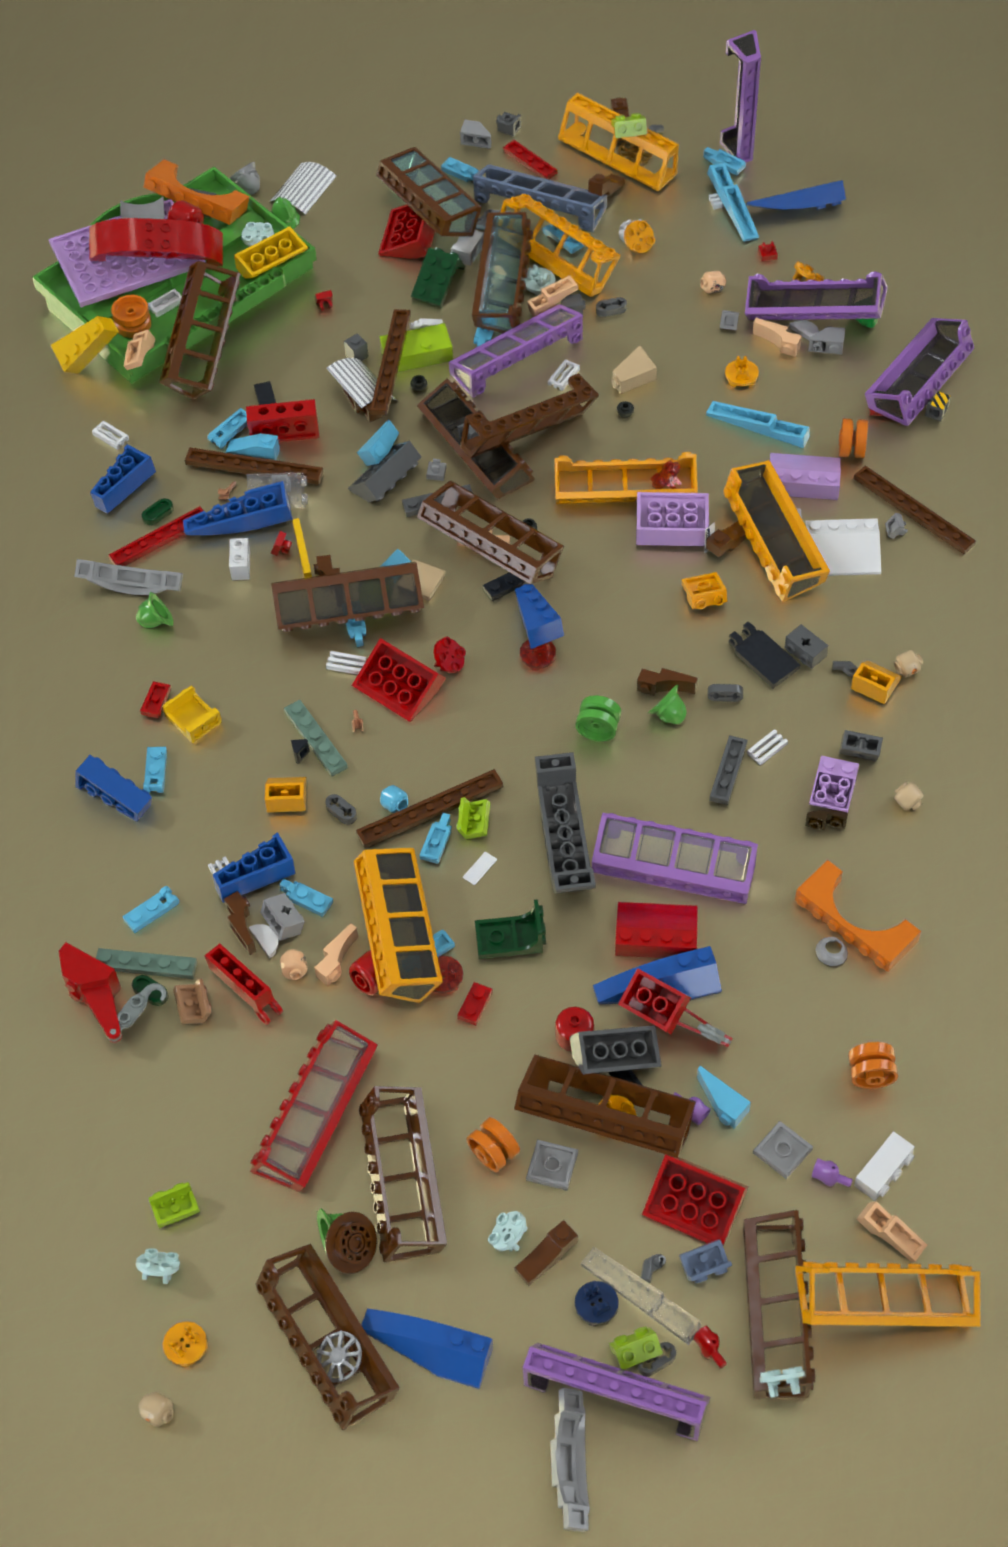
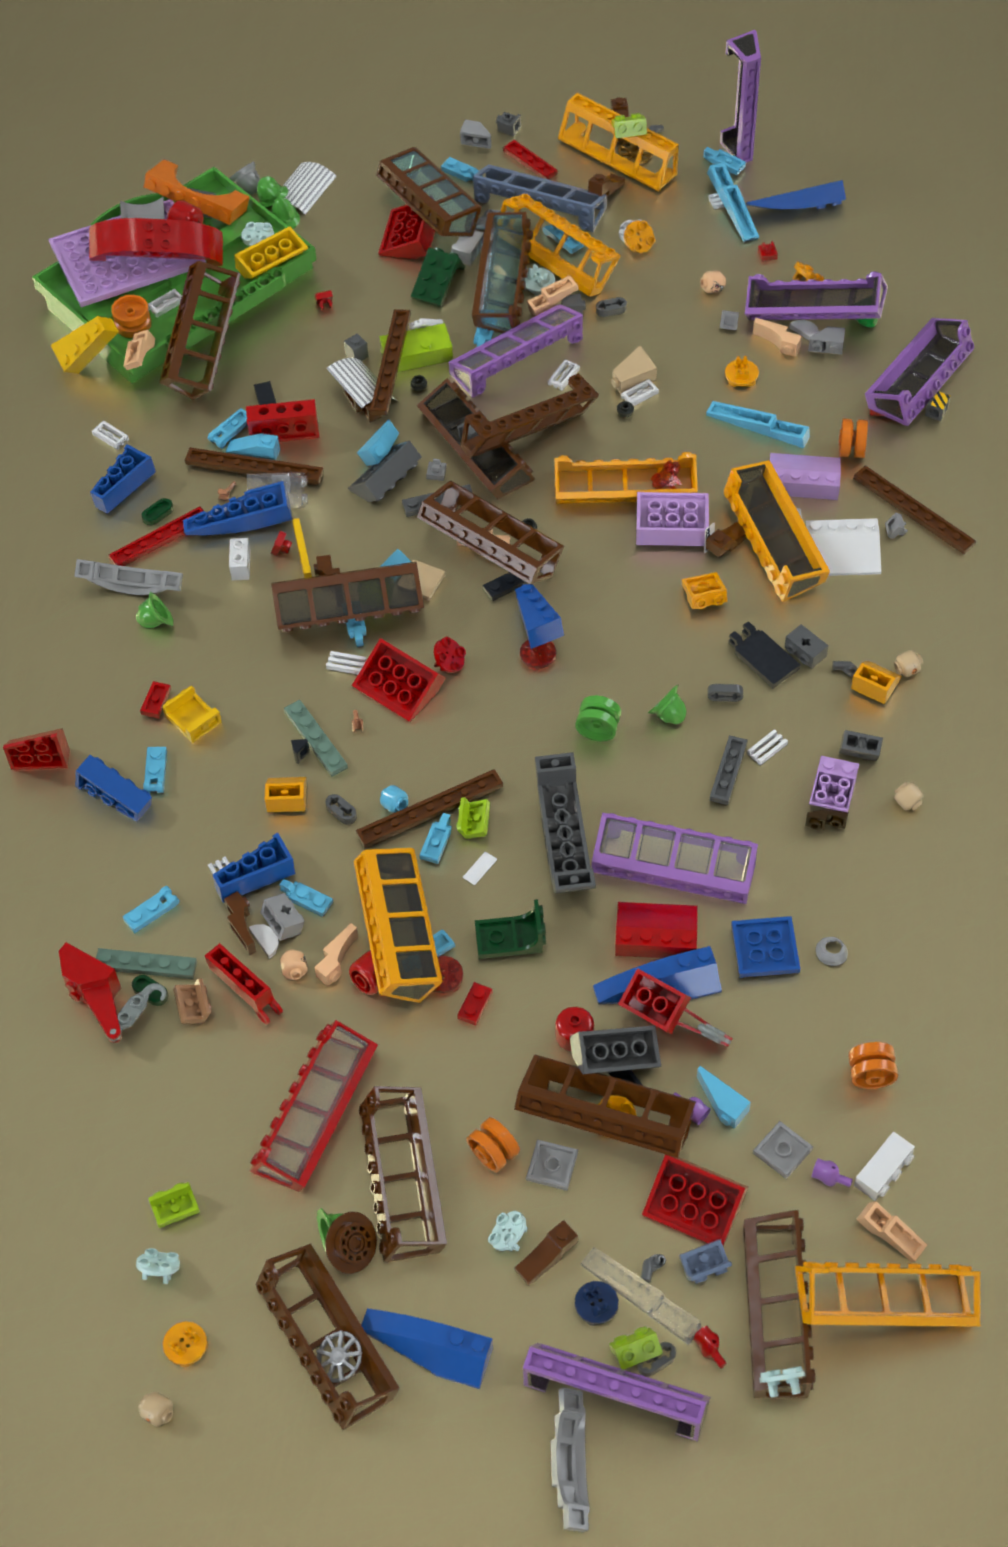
reddish brown slope [637,668,698,696] -> none
orange arch [795,860,921,972] -> none
none -> red wedge [3,728,70,770]
none -> bright green piece [257,176,289,208]
none -> white tile [621,379,659,406]
none -> blue plate [731,916,800,978]

